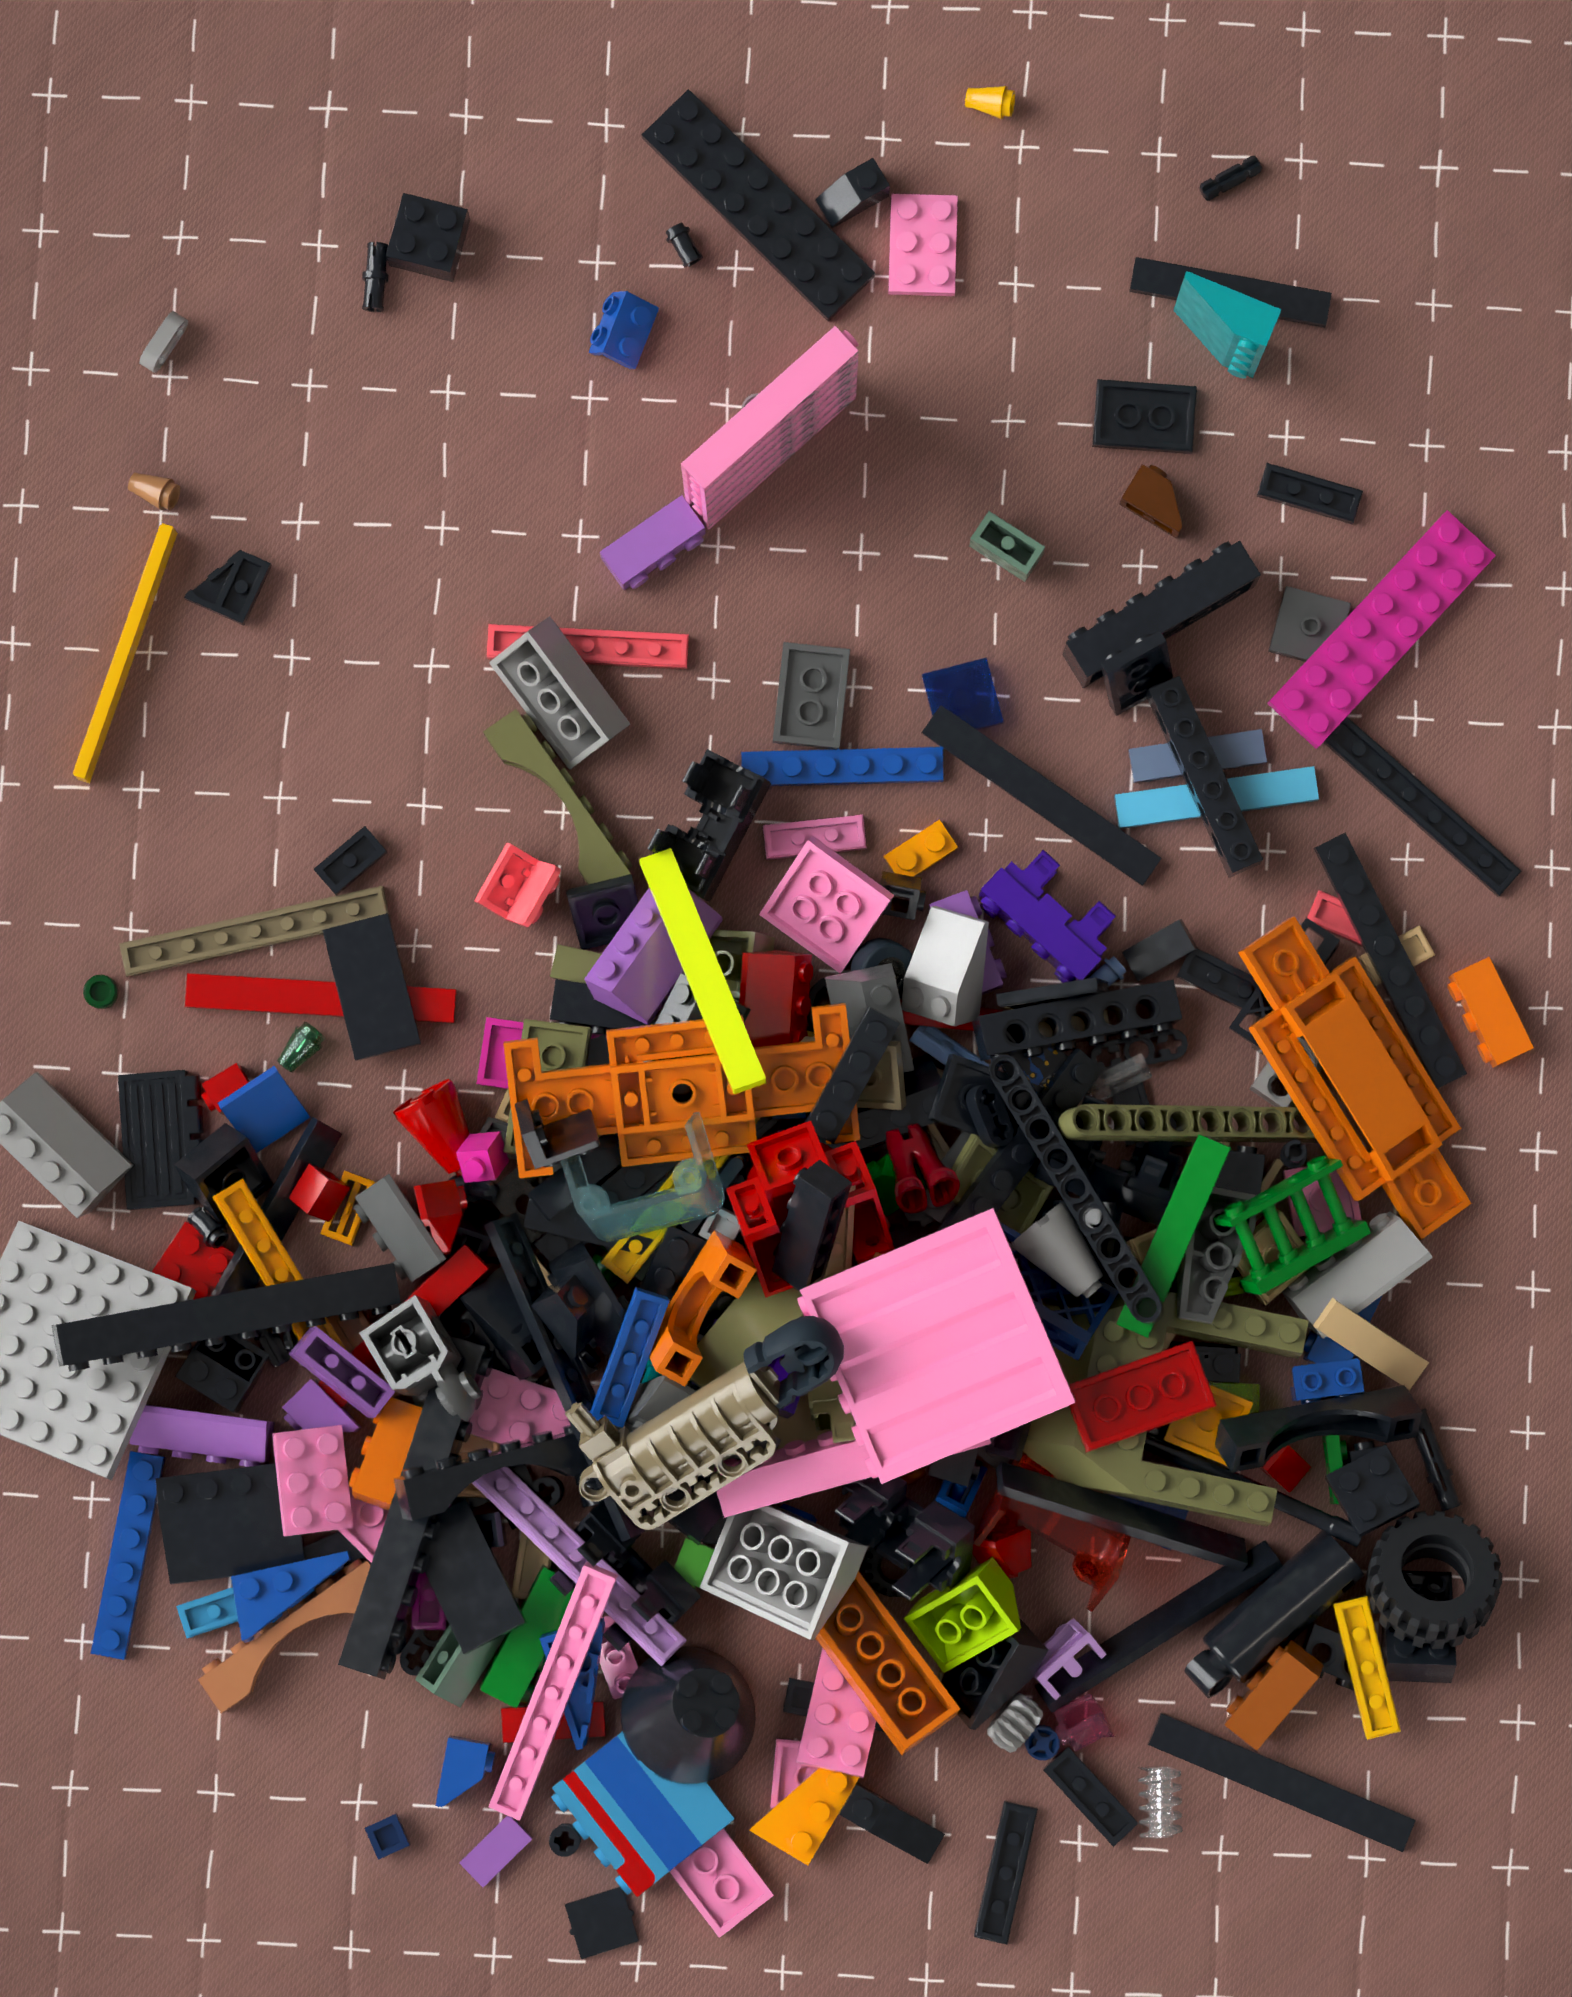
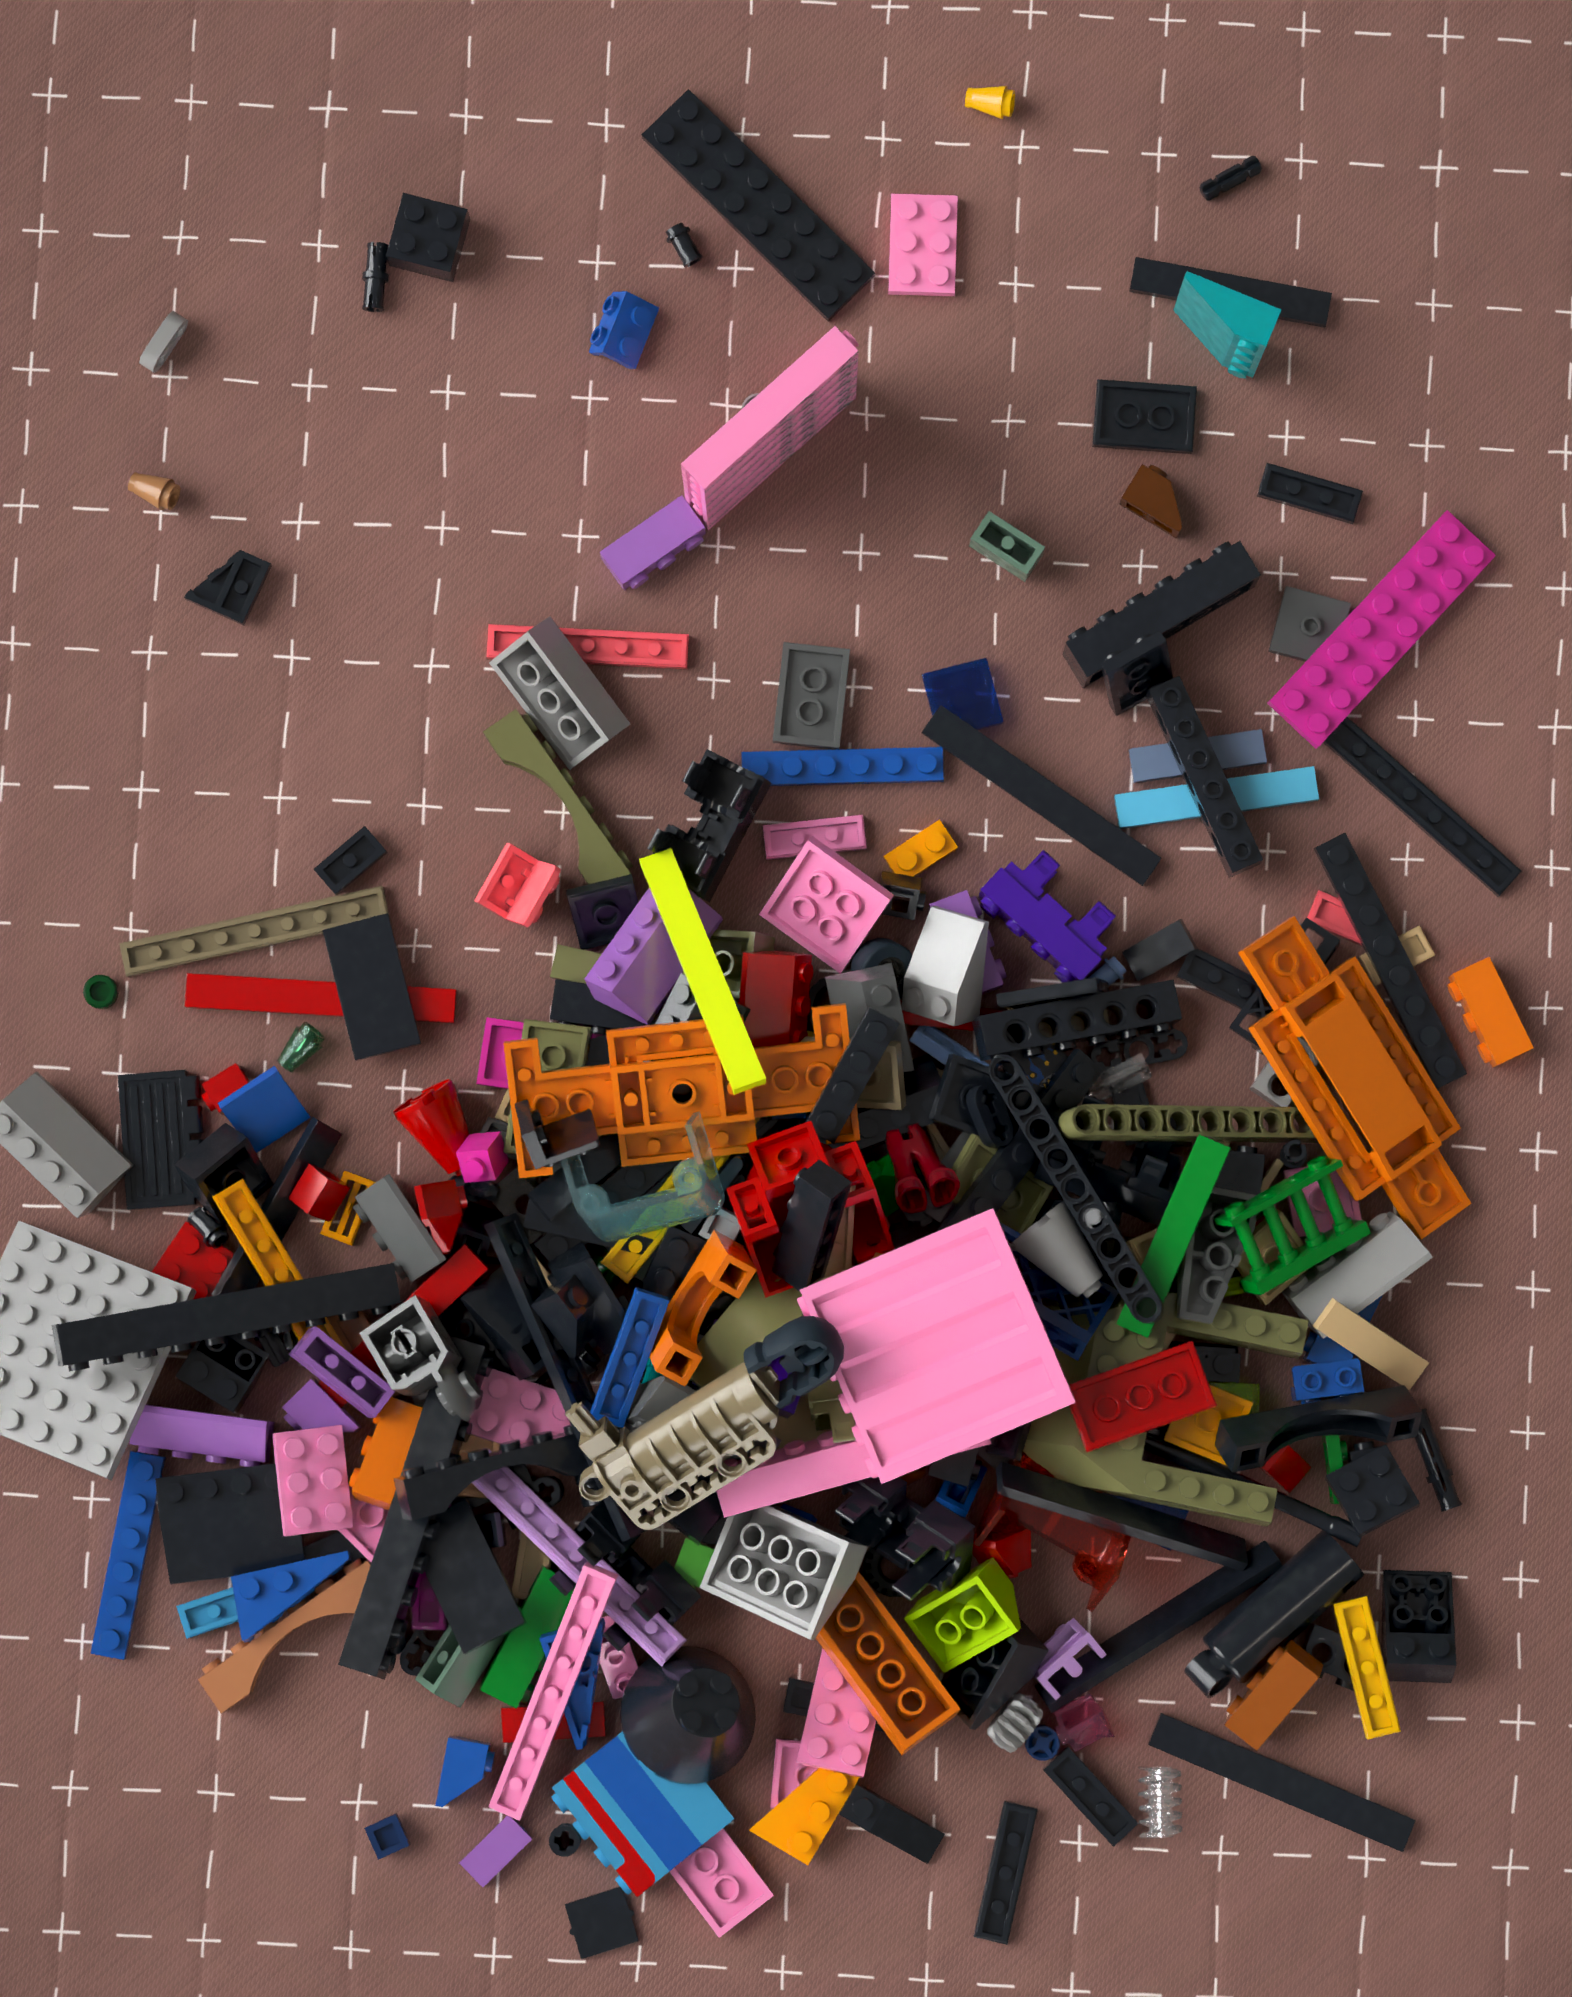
yellow tile [73,523,178,784] -> none
black slope [815,158,890,228] -> none
black tyre [1365,1510,1502,1649] -> none

